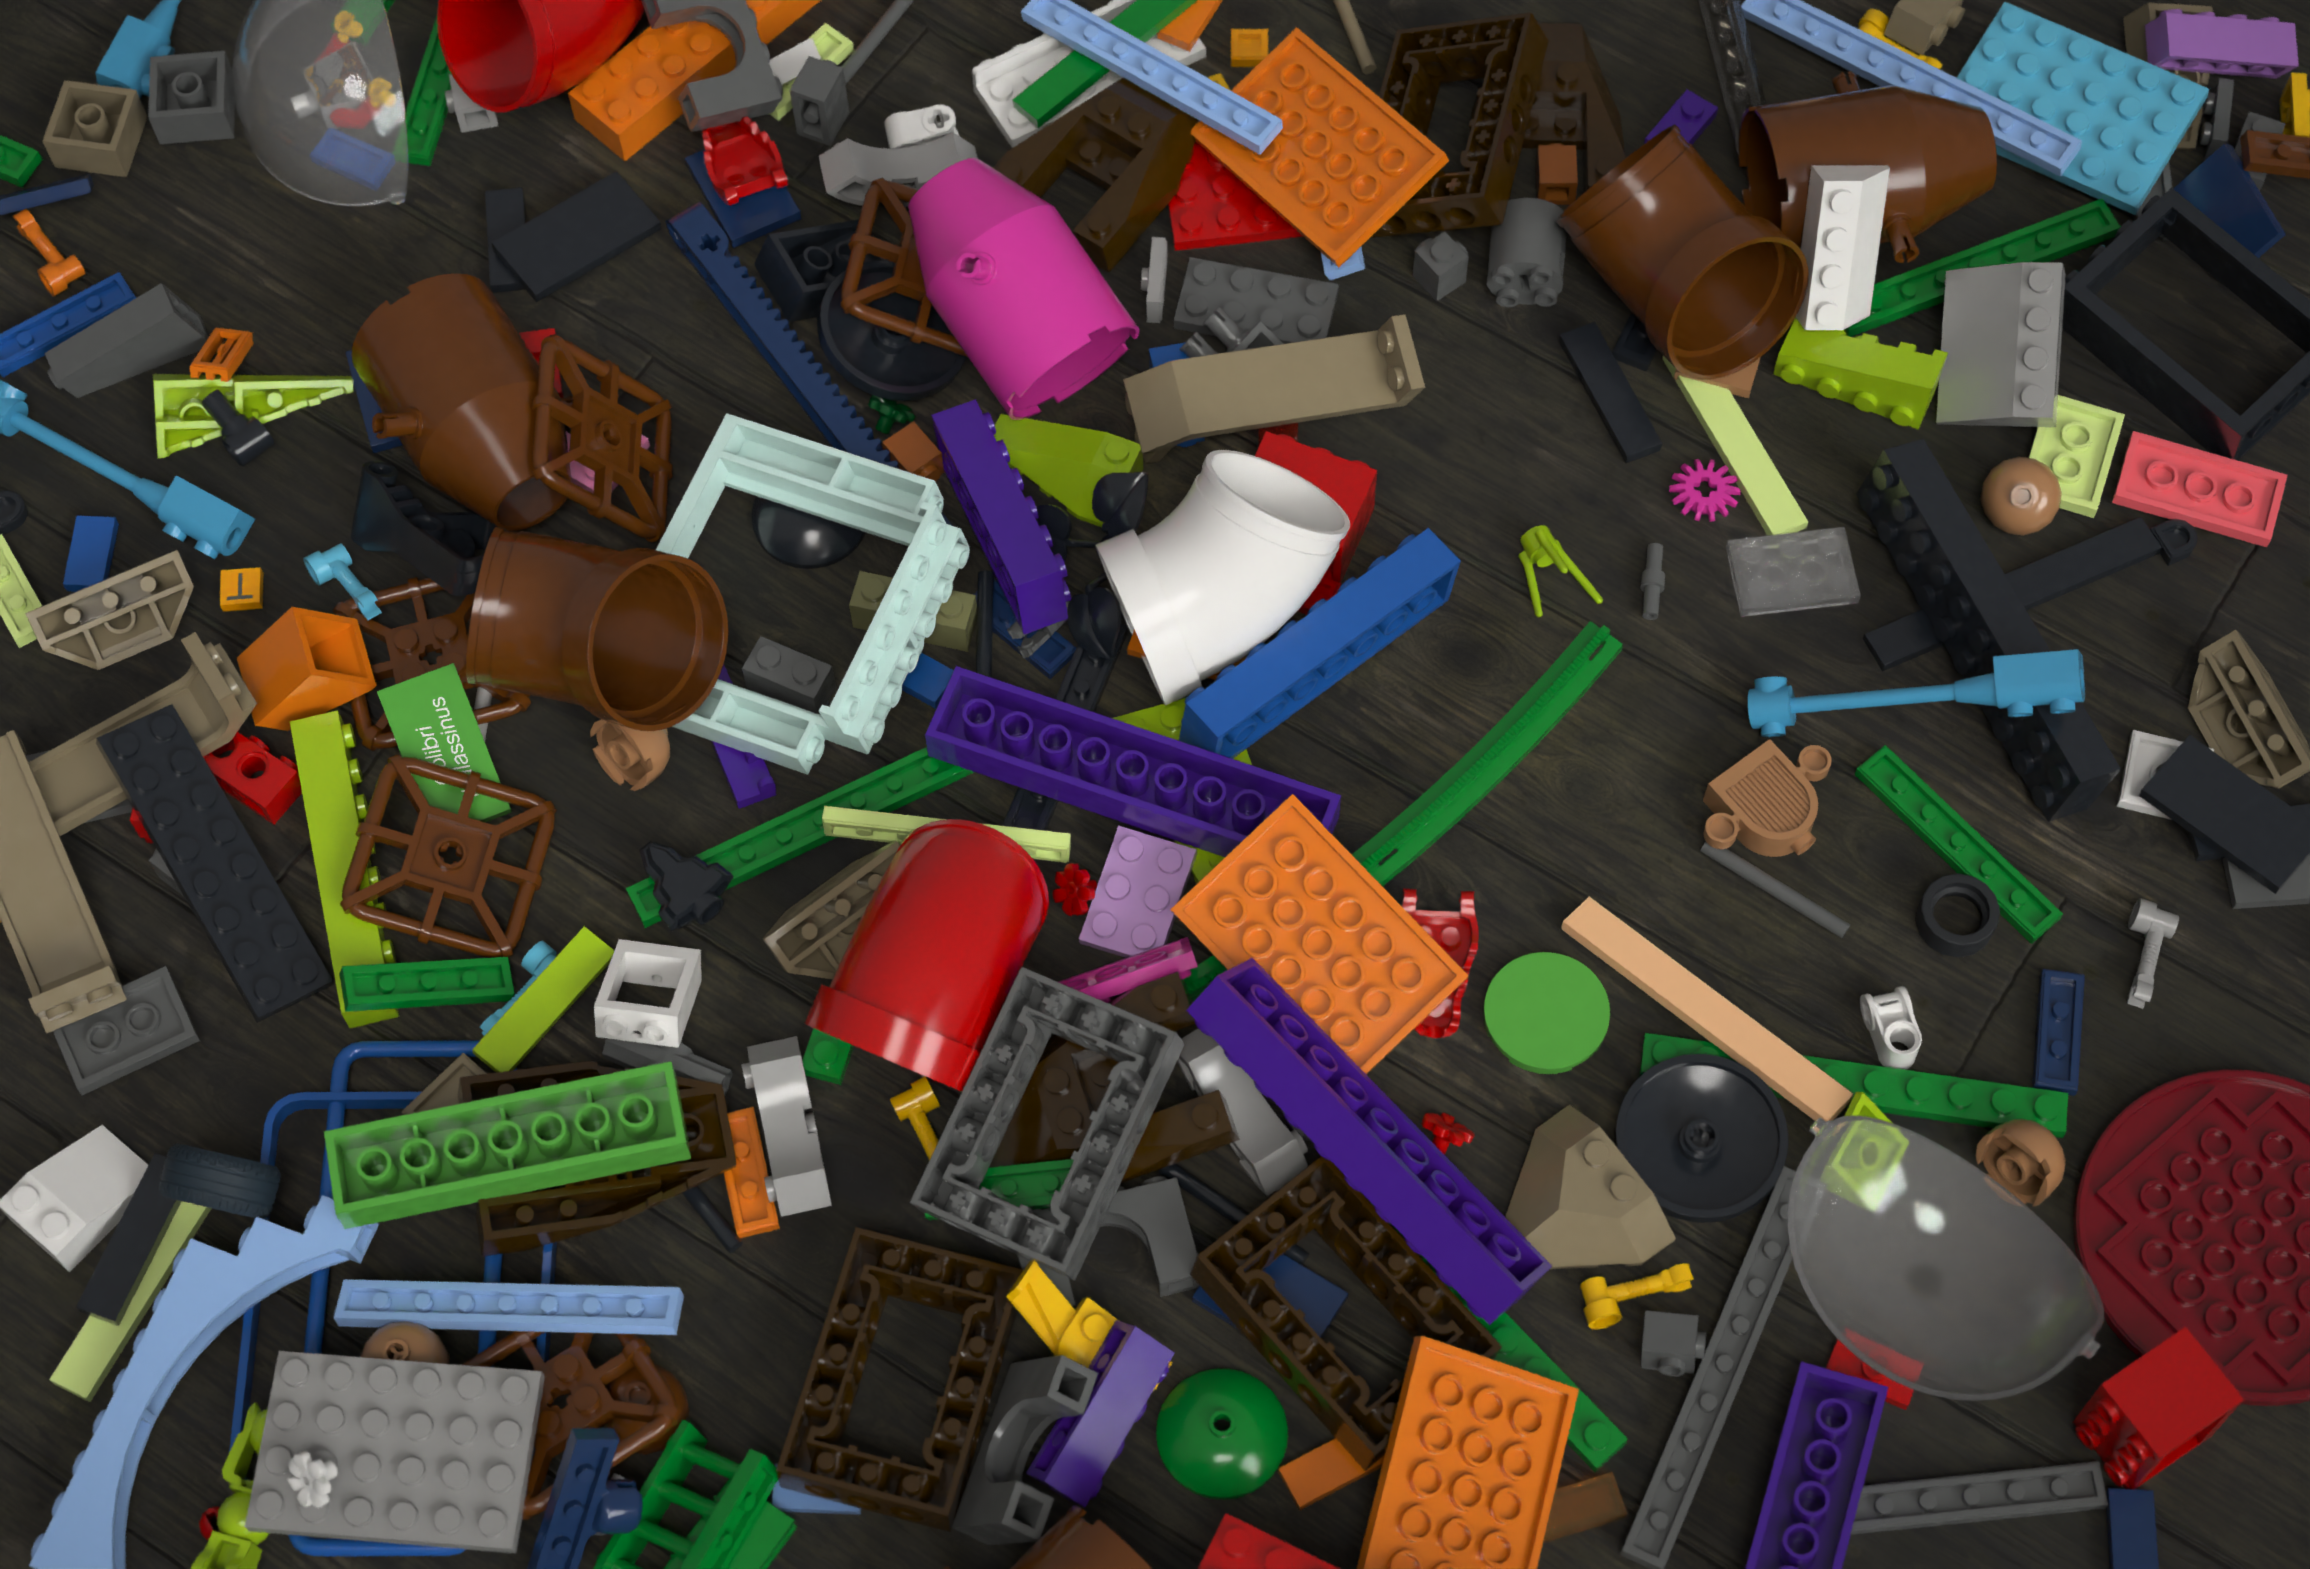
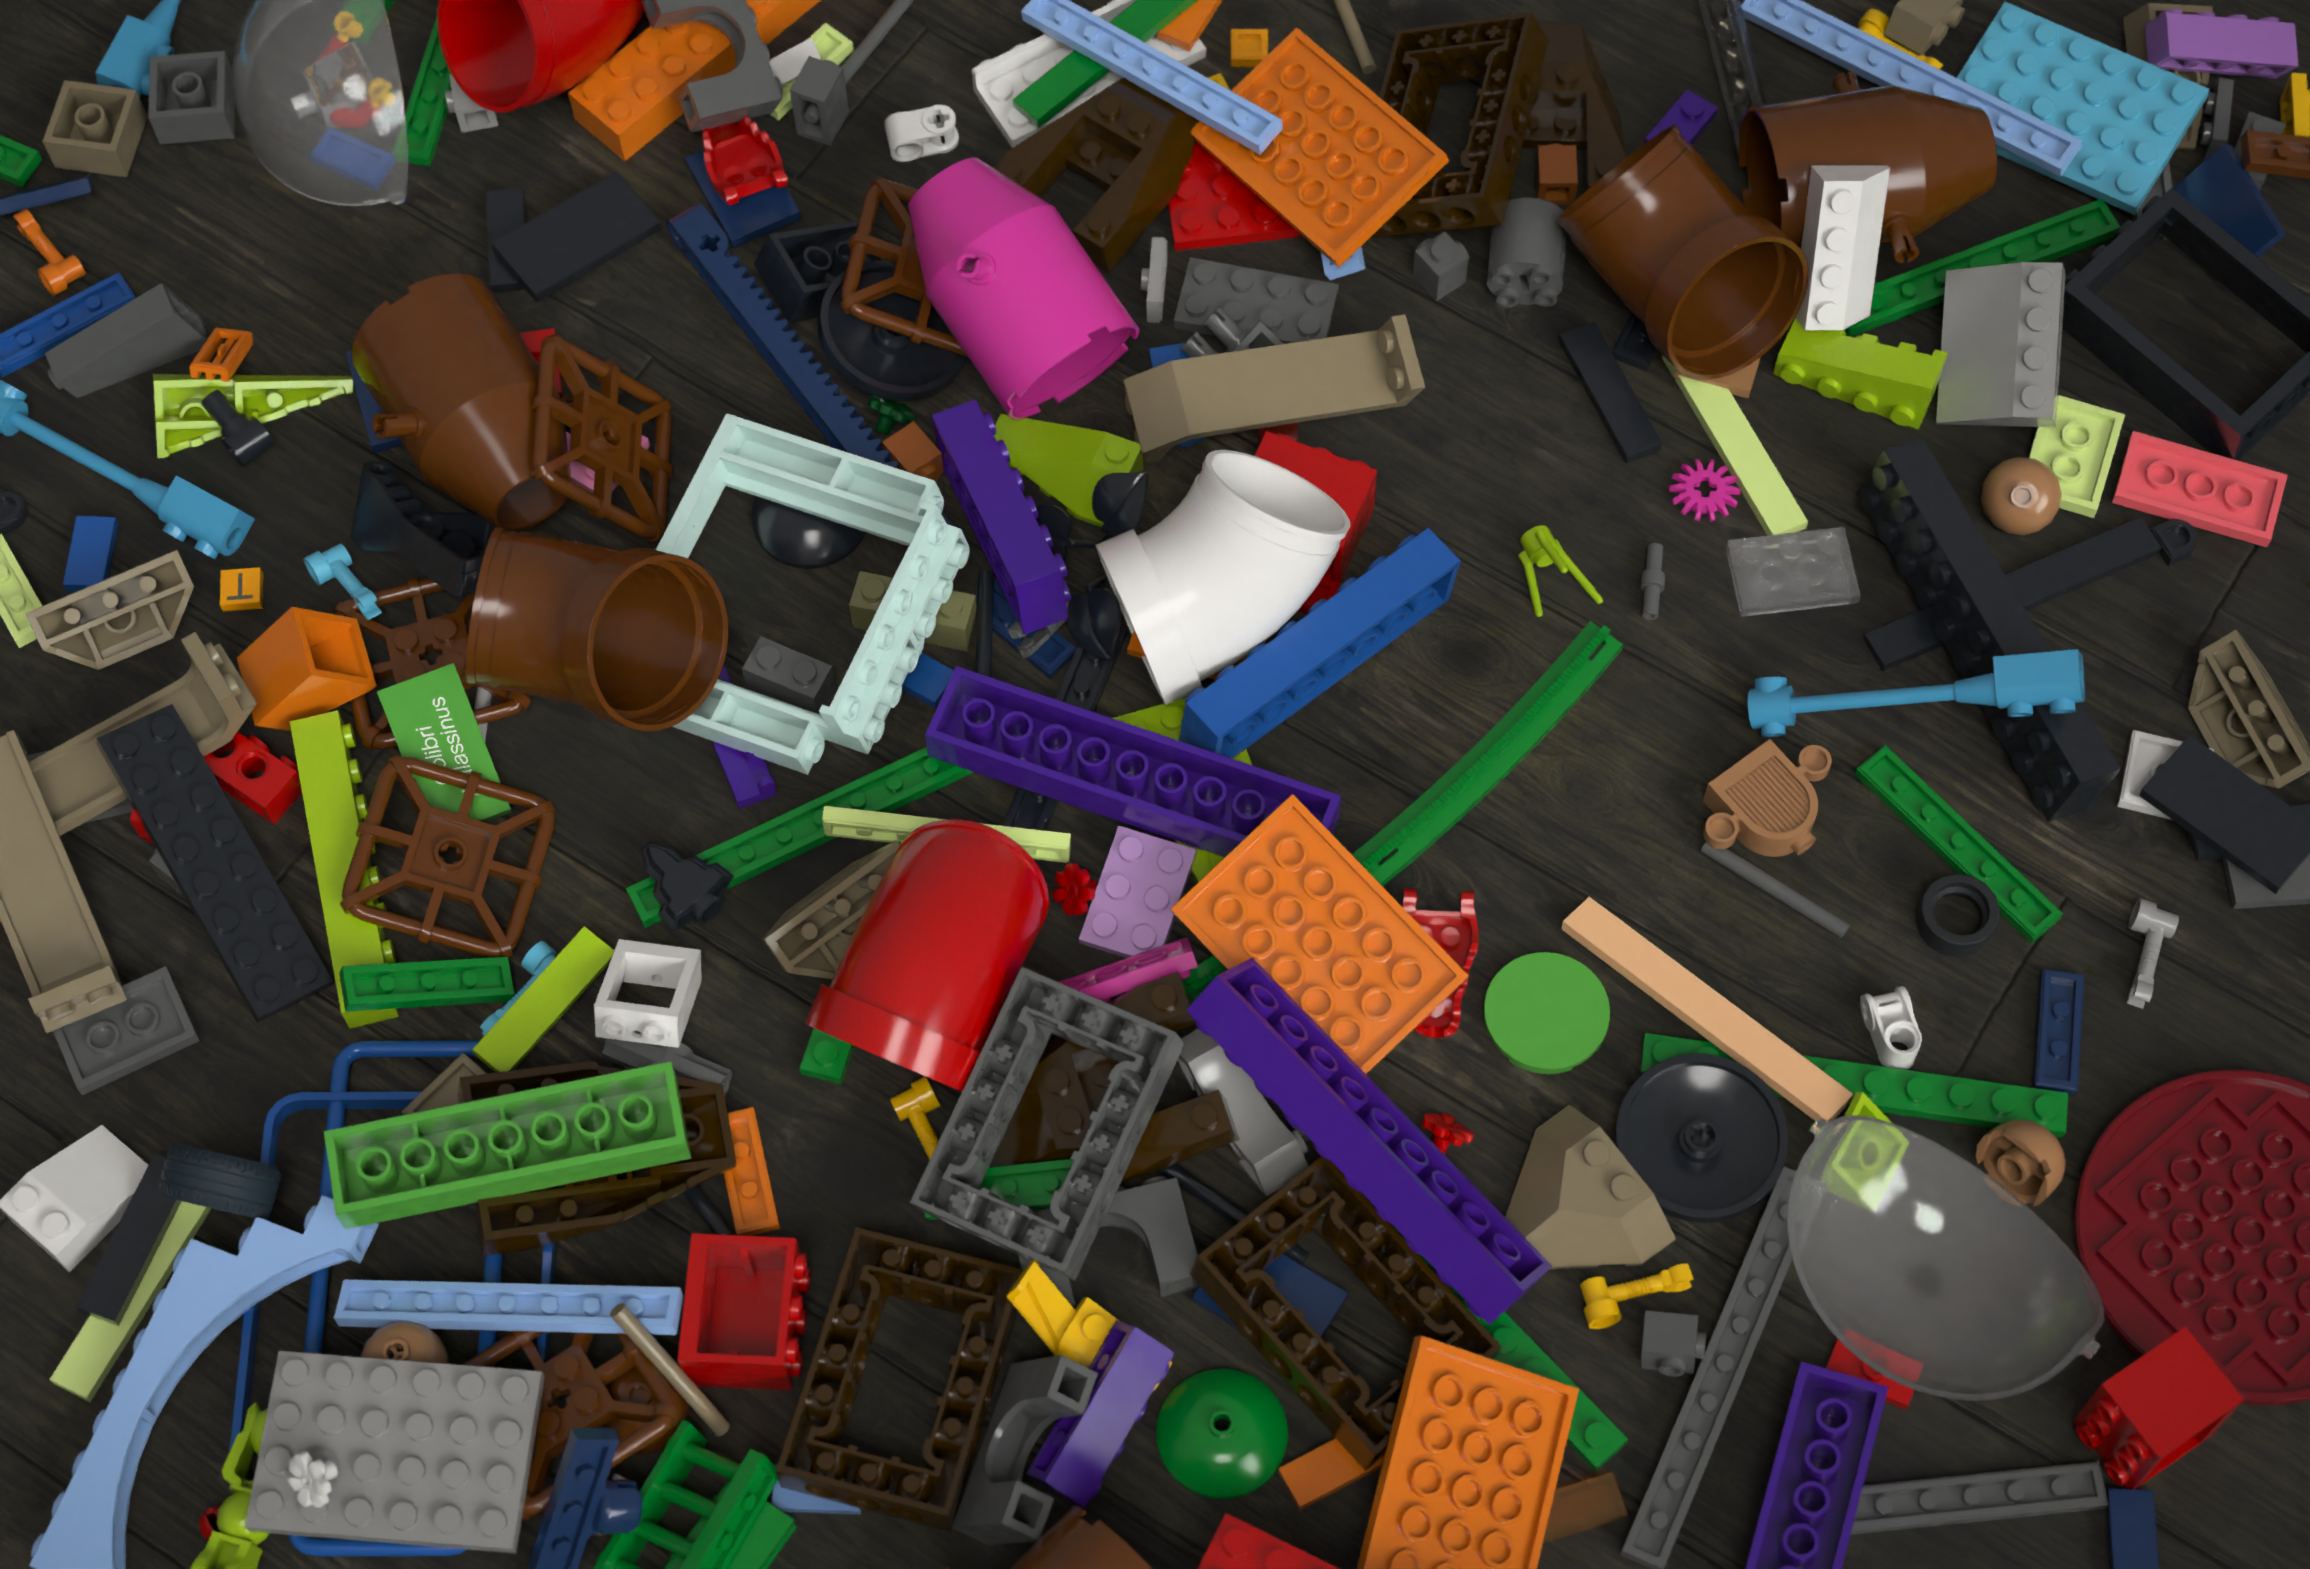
medium nougat cylinder [590,719,670,791] -> none
light grey brick [742,1036,832,1217] -> none
light grey brick [819,132,977,207] -> none
none -> dark tan bar [610,1303,730,1436]
none -> red container [678,1233,811,1391]

